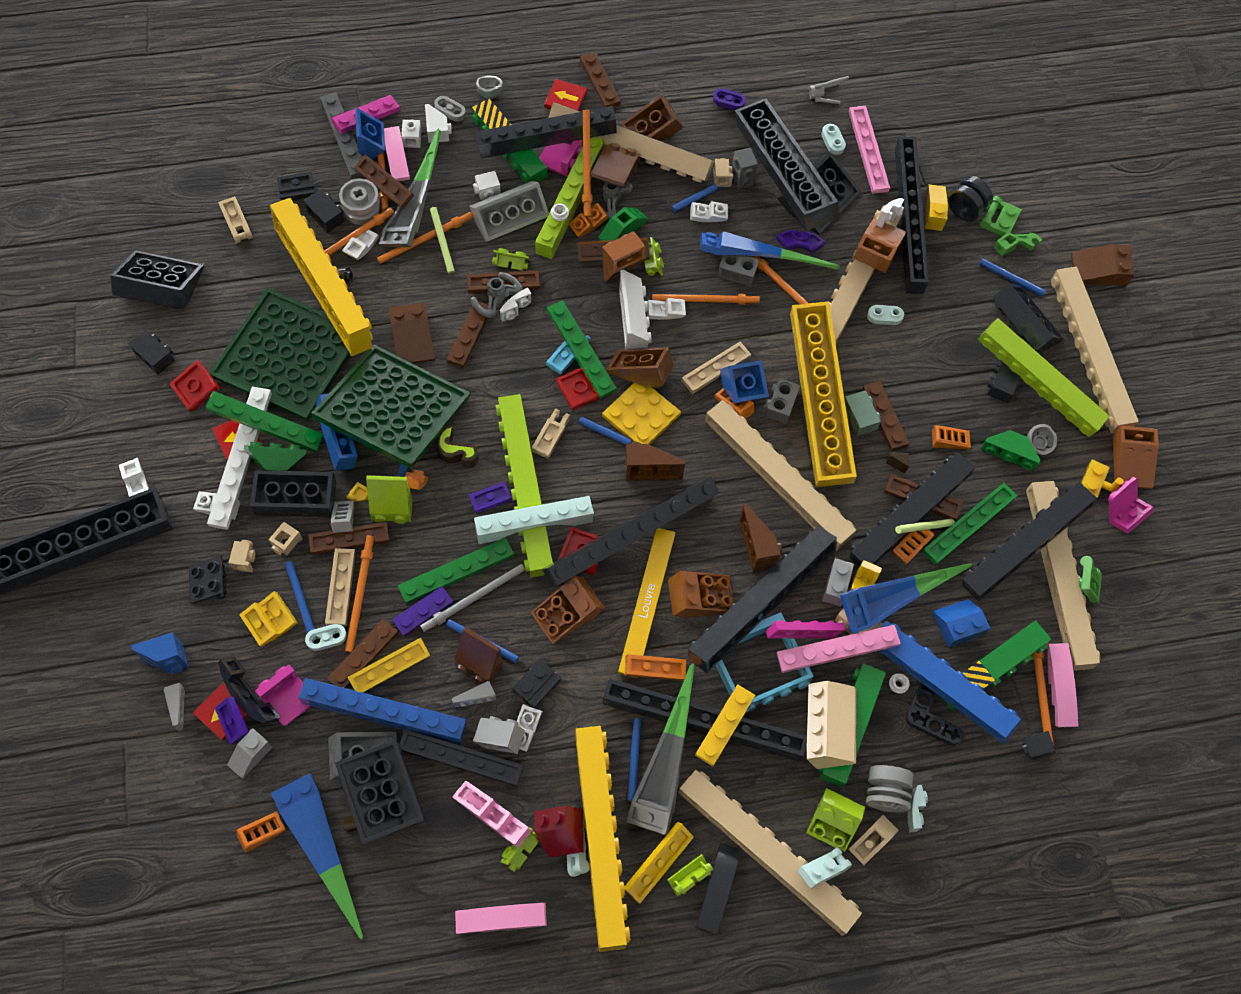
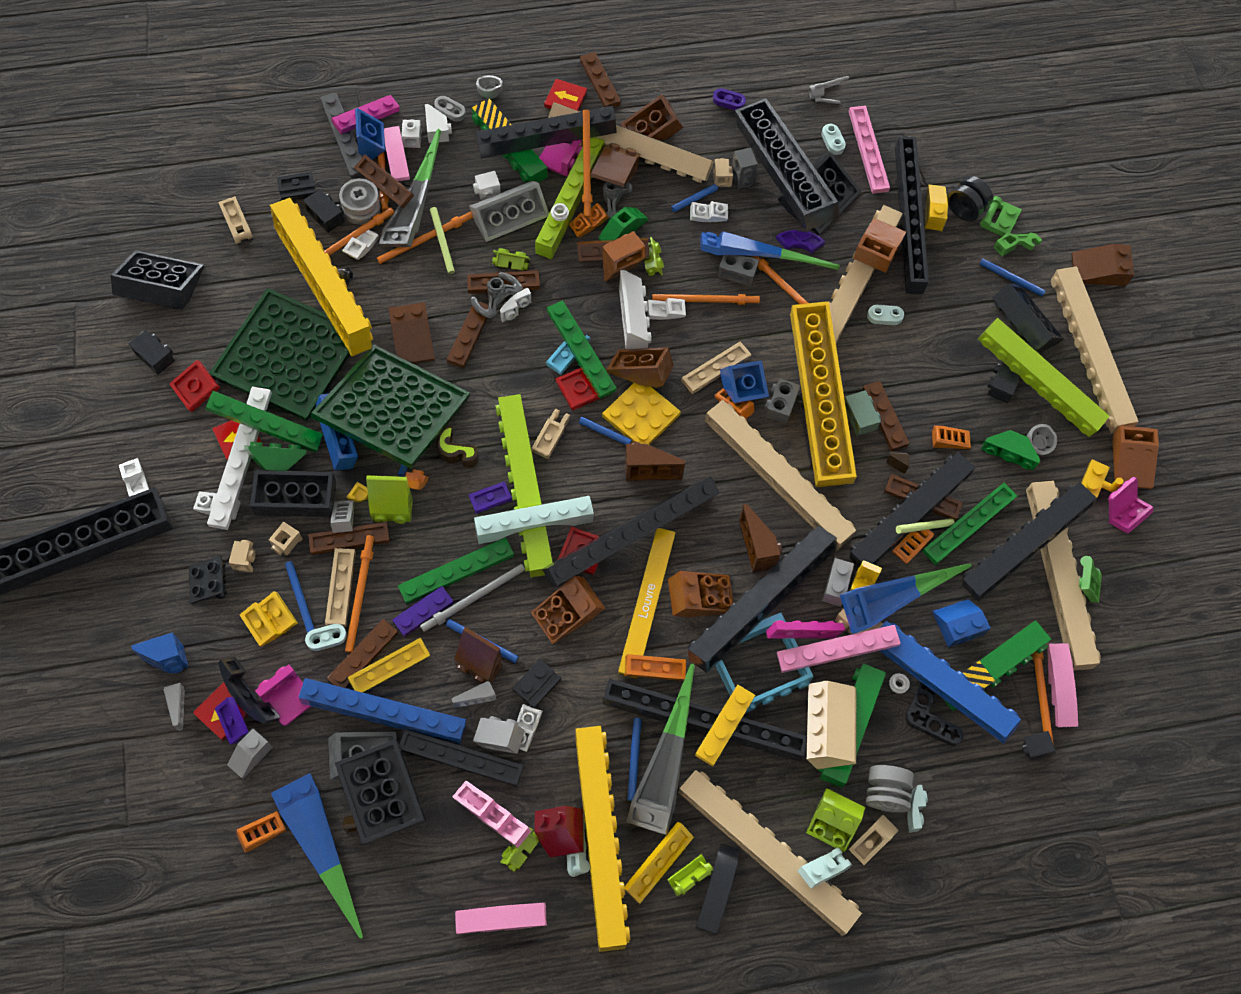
white slope [876,198,904,228] -> none

